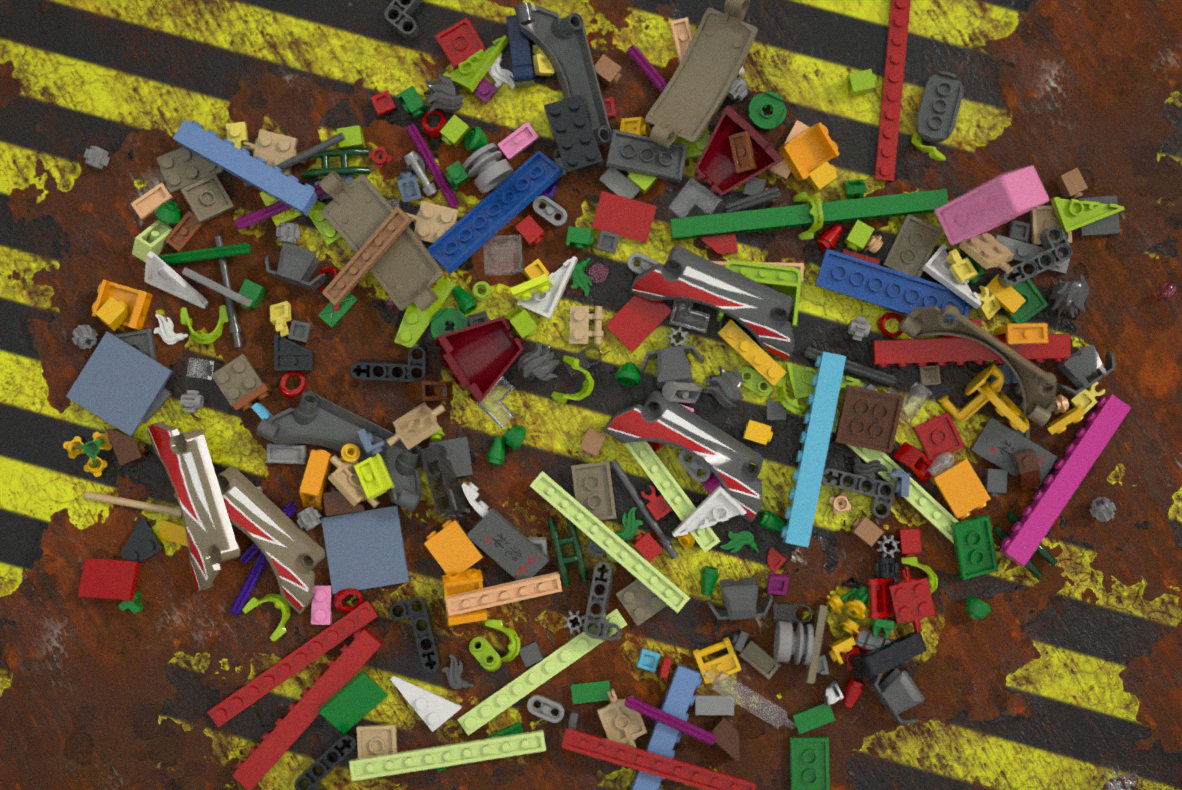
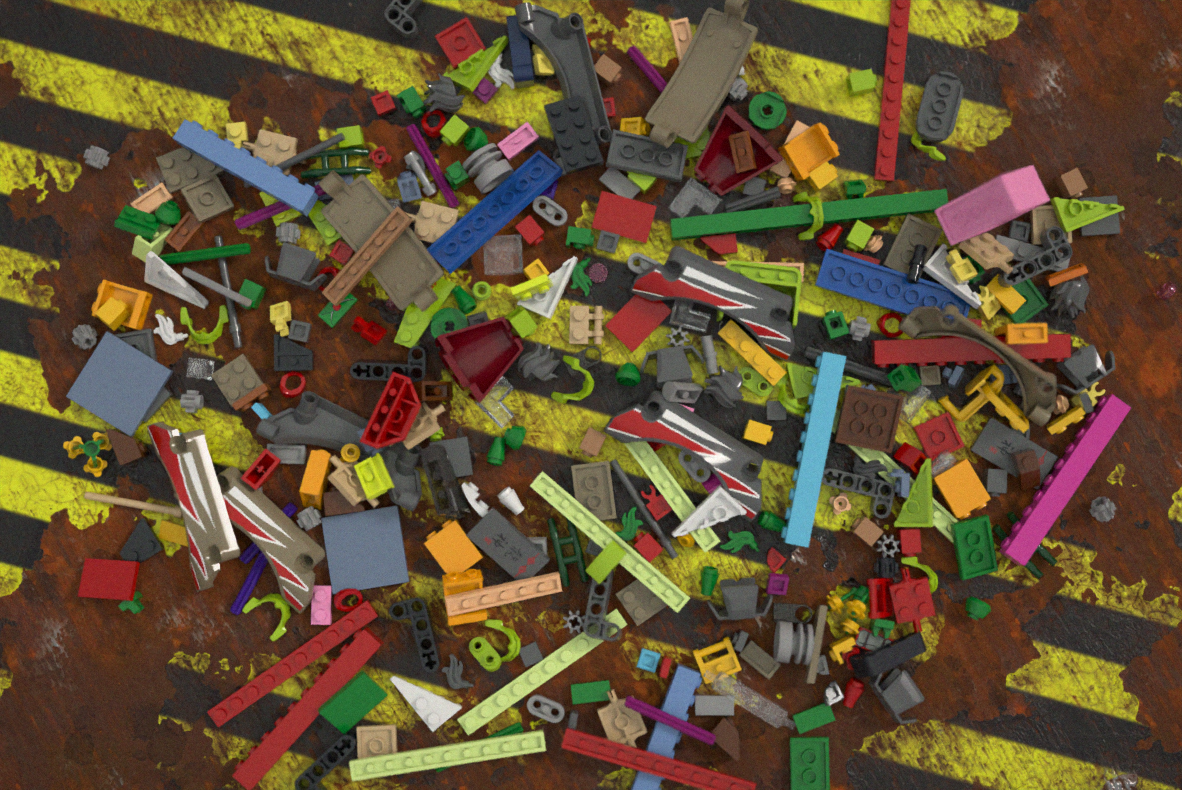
none -> green plate [114,205,162,240]
none -> red slope [241,448,281,490]
none -> red tile [329,240,355,266]
none -> red plate [351,316,387,346]
none -> red wedge [360,372,422,449]
none -> white cone [497,486,524,515]
none -> lime slope [585,540,627,584]
none -> light grey pin [700,335,719,375]
none -> light nougat plate [777,178,796,194]
none -> green brick [822,310,849,341]
none -> green brick [887,364,922,392]
none -> lime wing [894,458,933,527]
none -> black pin [906,244,927,284]
none -> sand blue tile [942,366,965,390]
none -> orange tile [1045,263,1088,287]
none -> dark grey tile [1079,392,1094,413]

